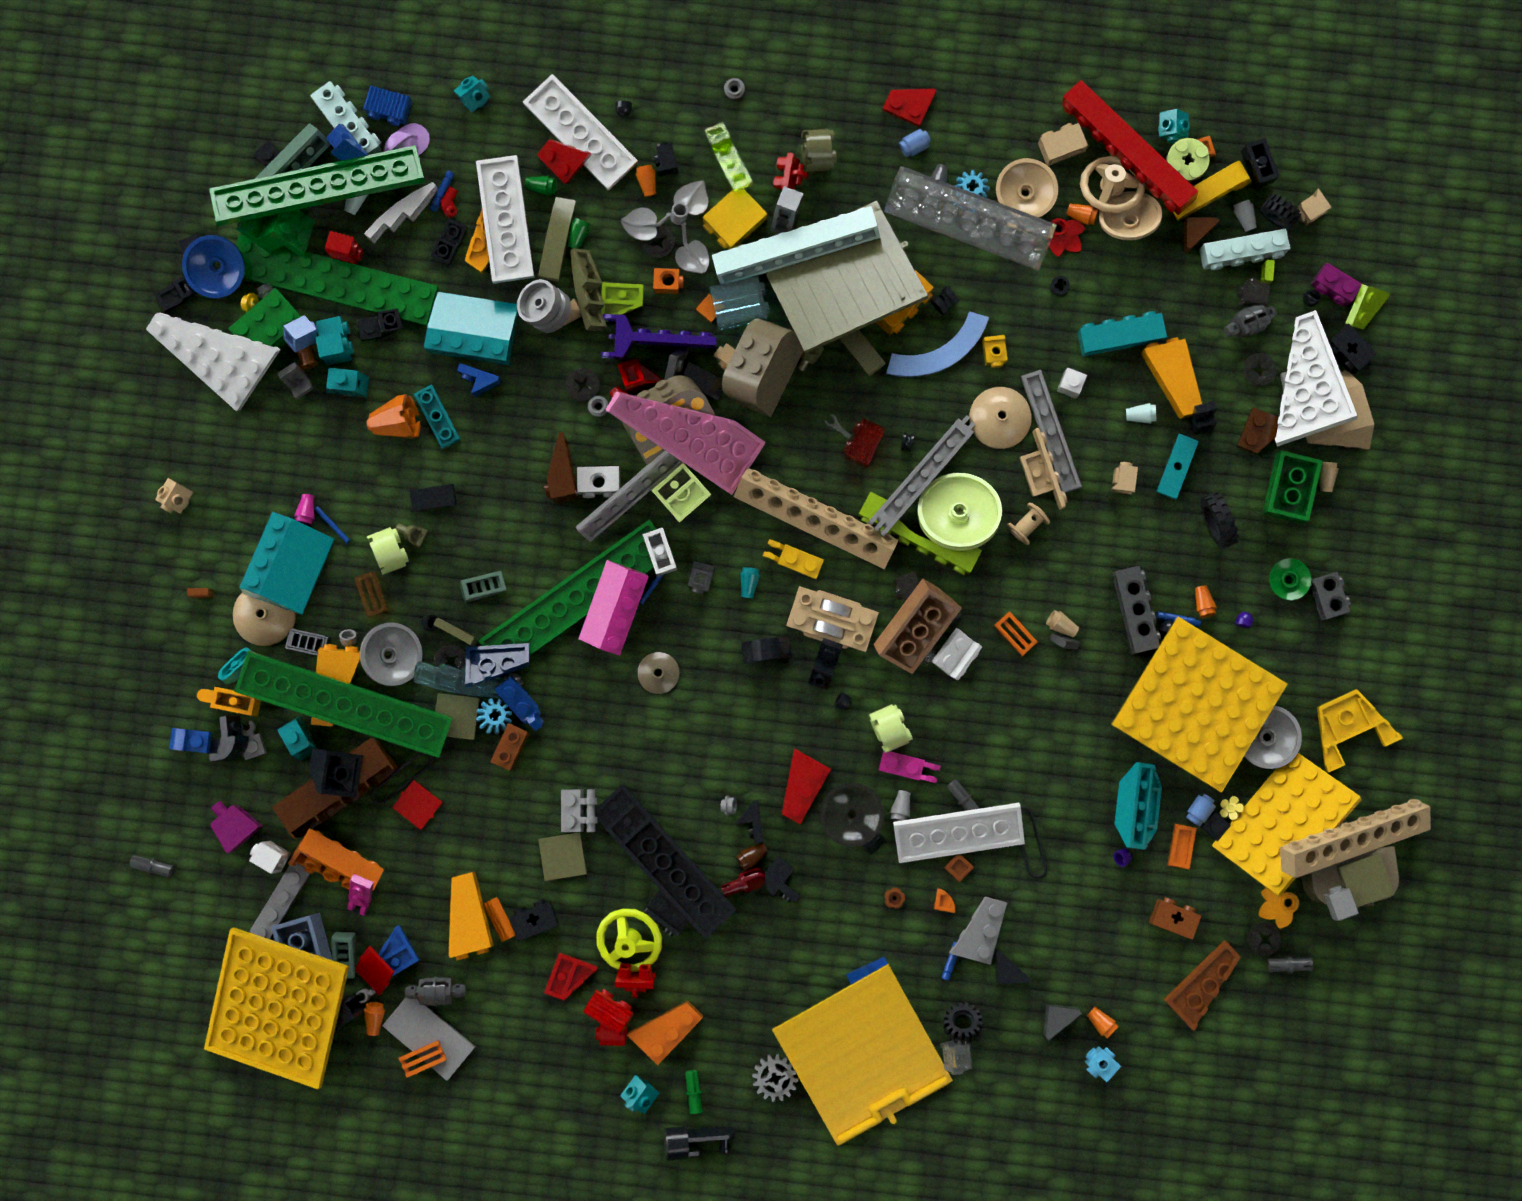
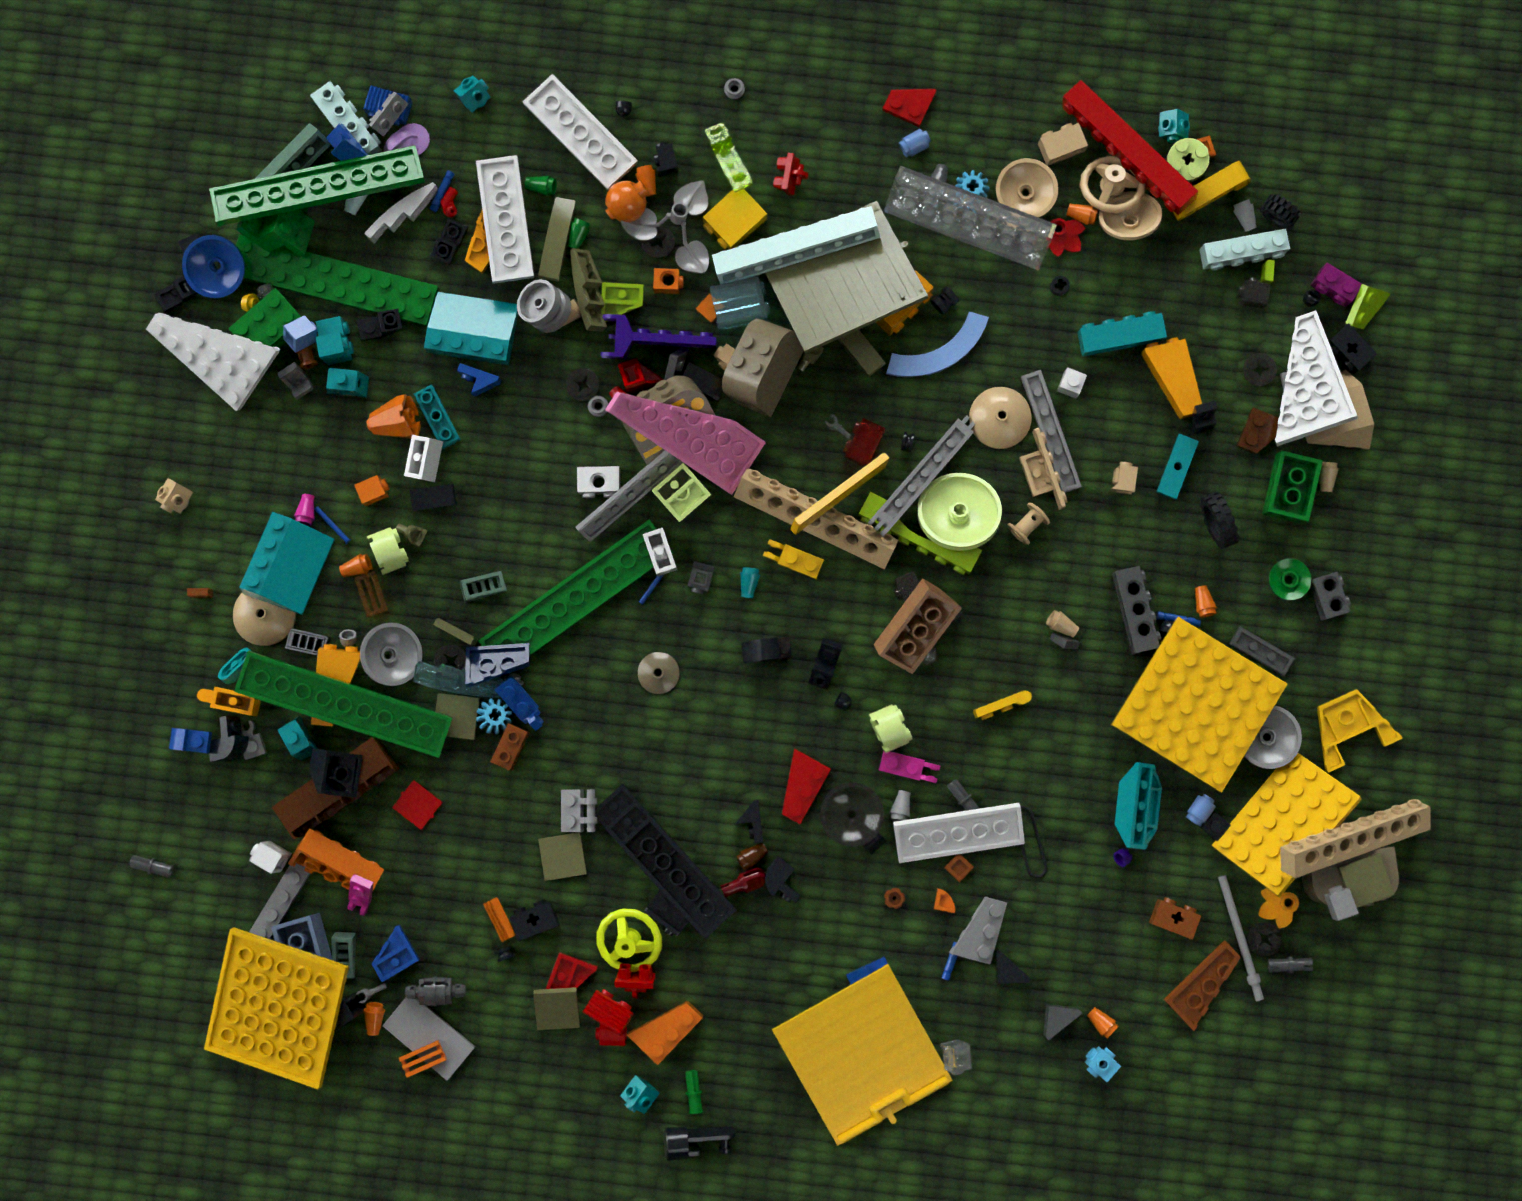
magenta torso [210,801,263,854] -> none
black plate [253,141,280,168] -> none
red brick [325,231,364,265] -> none
red piece [354,946,395,995] -> none
black piece [370,752,432,804] -> none
black hinge [421,614,438,631] -> none
light orange slope [449,871,494,960] -> none
red wing [537,139,592,184] -> none
reddish brown slope [544,432,579,504] -> none
dark pink slope [578,560,649,656] -> none
light grey plate [721,795,737,816] -> none
light grey gear [752,1054,799,1102] -> none
dark grey brick [770,187,804,234] -> none
tan piece [786,586,879,652] -> none
olive brick [801,129,837,172] -> none
white bracket [931,628,982,680] -> none
black tyre [943,1002,983,1045] -> none
yellow brick [982,335,1008,368] -> none
orange tile [994,611,1038,656] -> none
light aqua cone [1126,403,1156,424] -> none
orange tile [1167,824,1197,870] -> none
reddish brown slope [1183,217,1219,254] -> none
light yellow plant [1220,796,1244,820] -> none
dark grey piece [1224,305,1277,338] -> none
dark purple hinge [1235,612,1253,628] -> none
black brick [1240,138,1279,190] -> none
tan window [1298,188,1331,226] -> none
none -> orange cone [339,554,372,577]
none -> orange brick [354,475,390,506]
none -> light grey hinge [368,92,408,137]
none -> white brick [404,435,443,482]
none -> black bush [494,945,516,962]
none -> olive tile [533,988,580,1030]
none -> orange brick [605,181,650,222]
none -> yellow tile [791,453,889,535]
none -> yellow hinge [973,690,1032,720]
none -> light grey bar [1218,875,1264,1001]
none -> dark grey tile [1228,626,1295,677]

